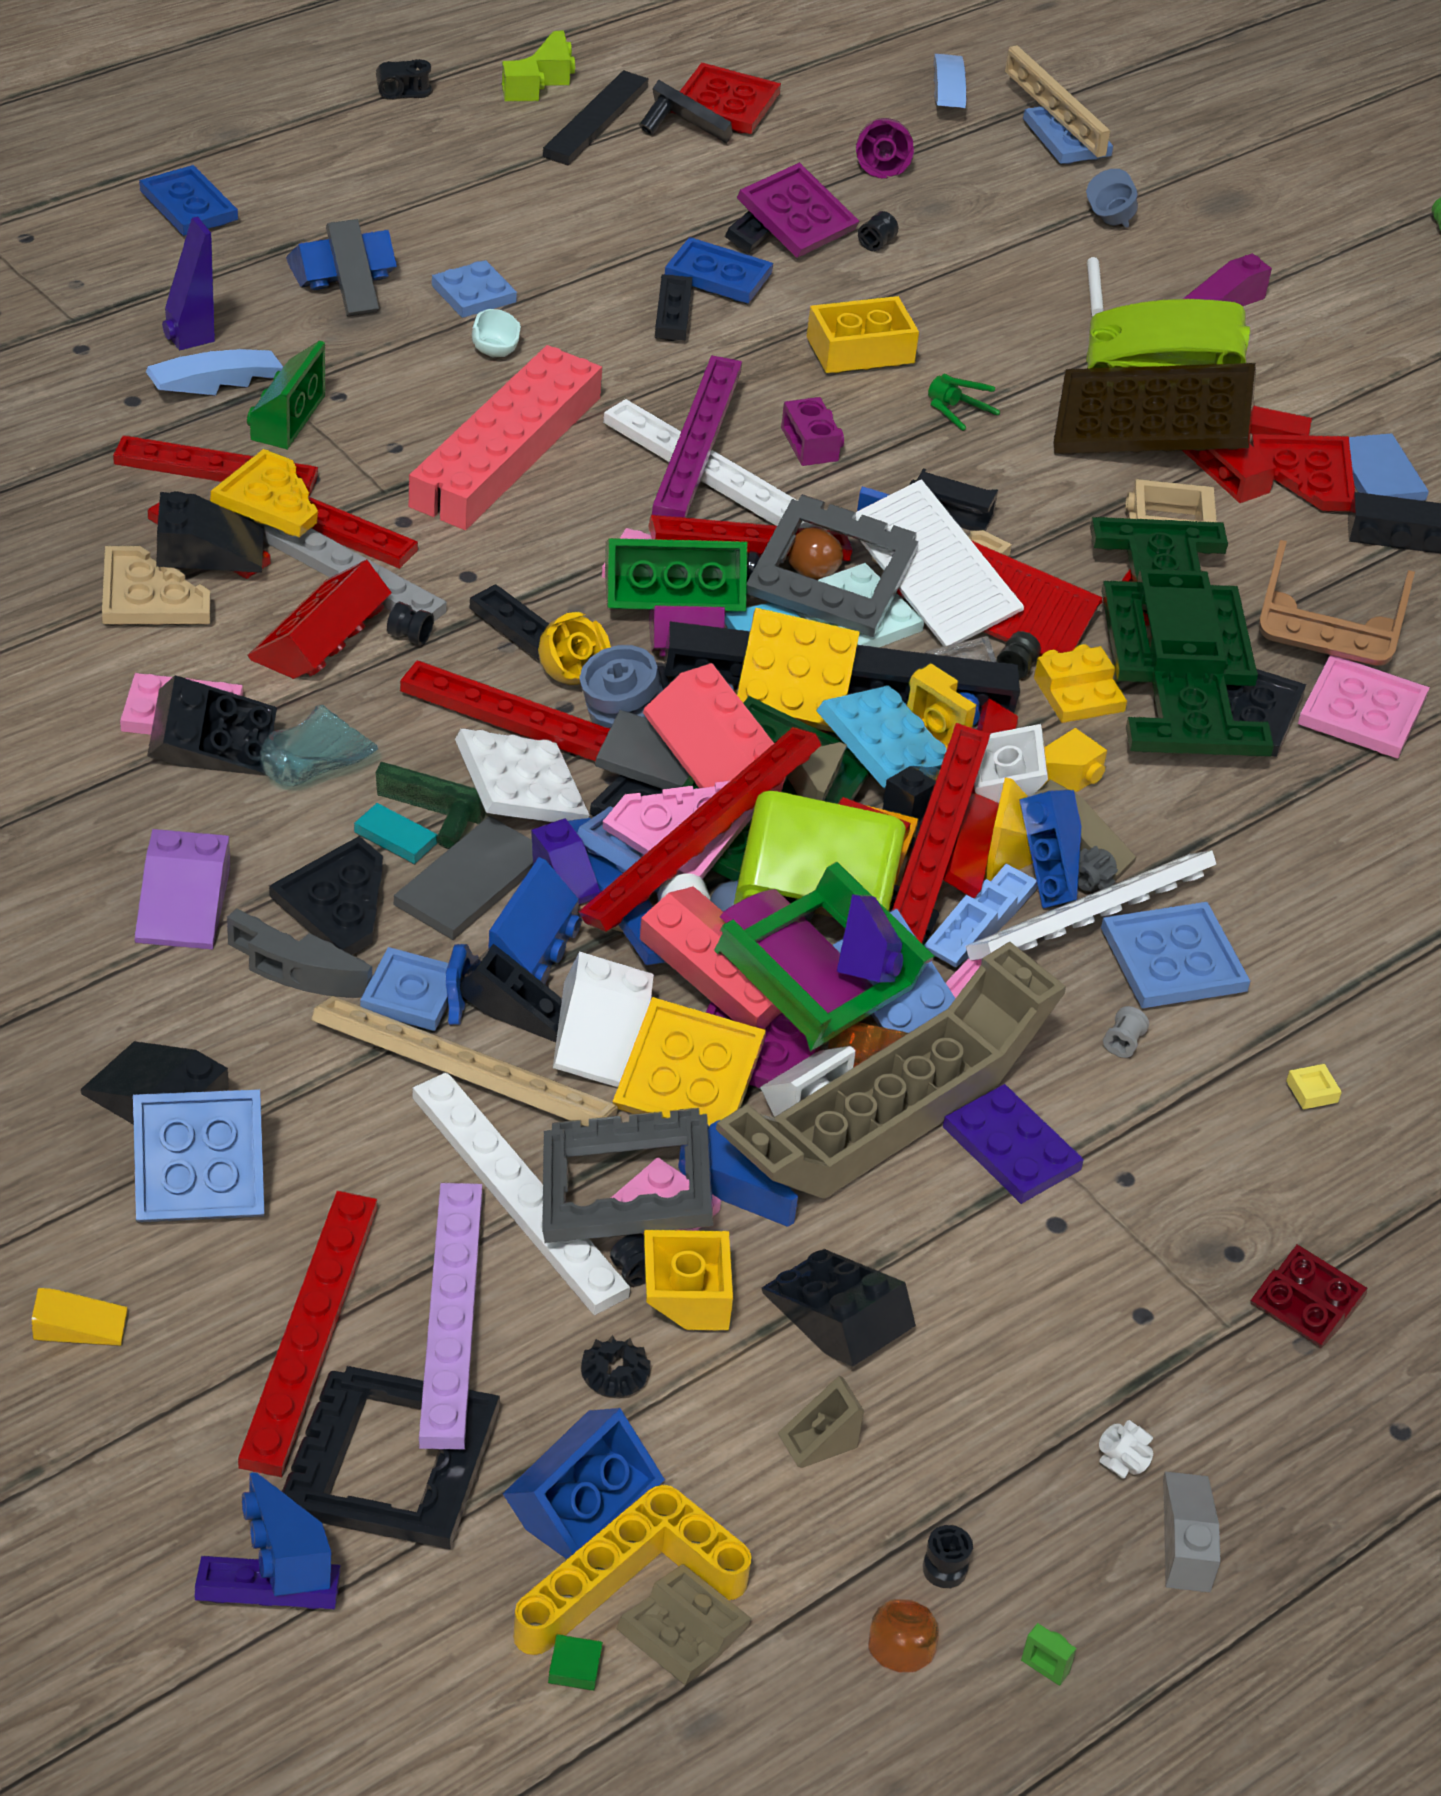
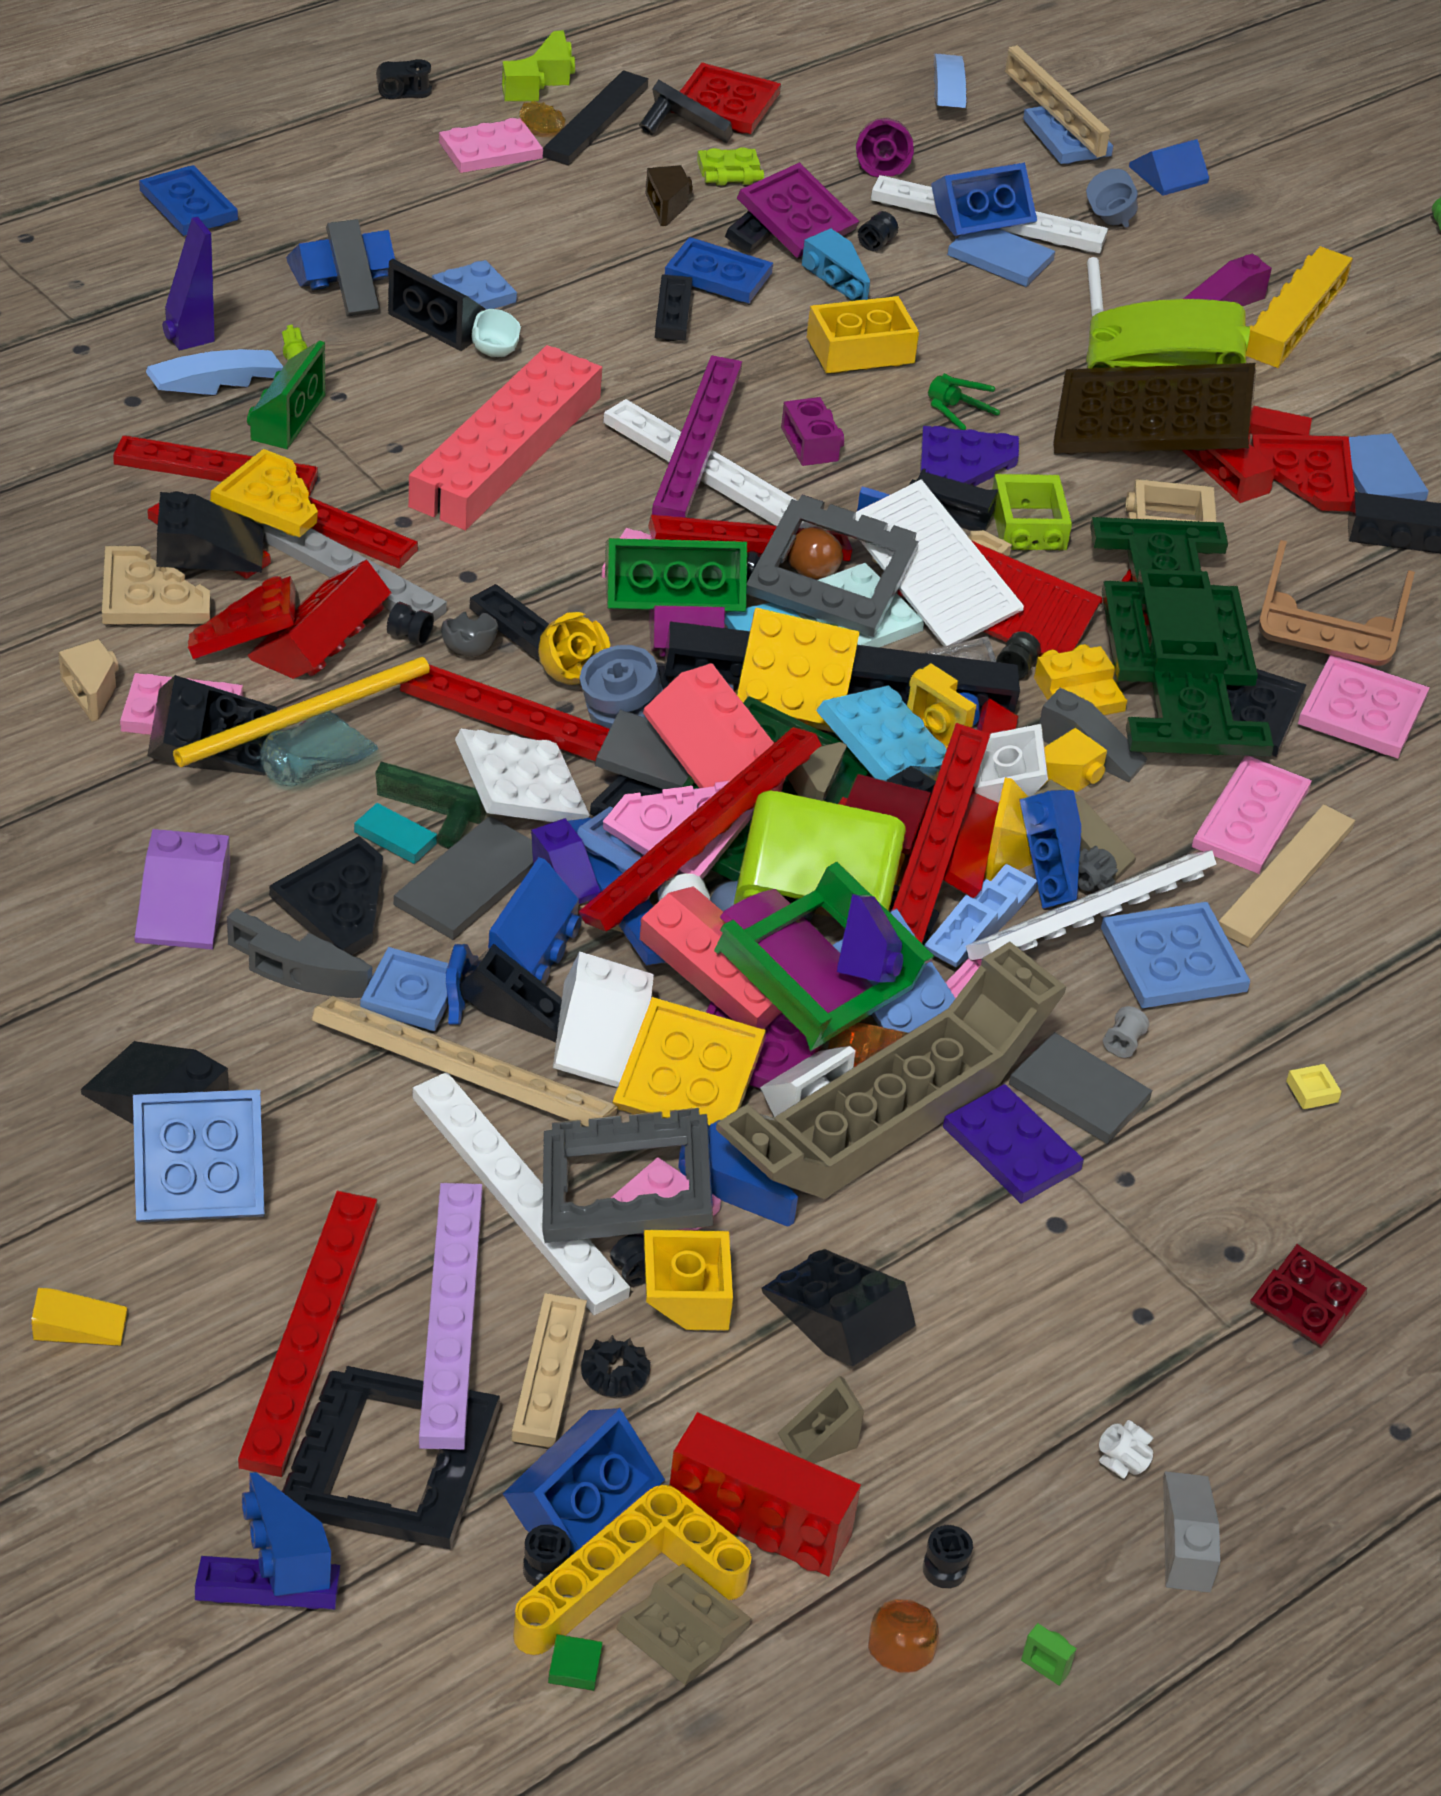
none -> tan slope [59,639,119,722]
none -> yellow piece [173,657,430,767]
none -> red plate [188,576,296,659]
none -> lime axle [282,324,308,360]
none -> black slope [388,259,486,351]
none -> bright pink plate [439,118,543,173]
none -> dark grey hair [441,612,499,657]
none -> tan plate [511,1293,587,1448]
none -> clear yellow gear [519,101,566,133]
none -> black wheel [523,1525,570,1587]
none -> dark brown slope [645,165,693,226]
none -> red brick [669,1412,861,1577]
none -> lime plate [697,147,764,186]
none -> dark azure slope [802,228,870,301]
none -> dark red slope [845,774,930,855]
none -> white plate [871,175,1108,253]
none -> dark purple plate [920,426,1019,486]
none -> blue slope [931,162,1037,236]
none -> medium blue tile [947,229,1055,287]
none -> lime window [992,474,1072,550]
none -> dark grey tile [1009,1032,1153,1144]
none -> dark grey slope [1039,688,1147,782]
none -> blue slope [1129,139,1209,196]
none -> bright pink tile [1192,756,1312,874]
none -> tan tile [1218,804,1355,948]
none -> yellow brick [1246,246,1353,368]

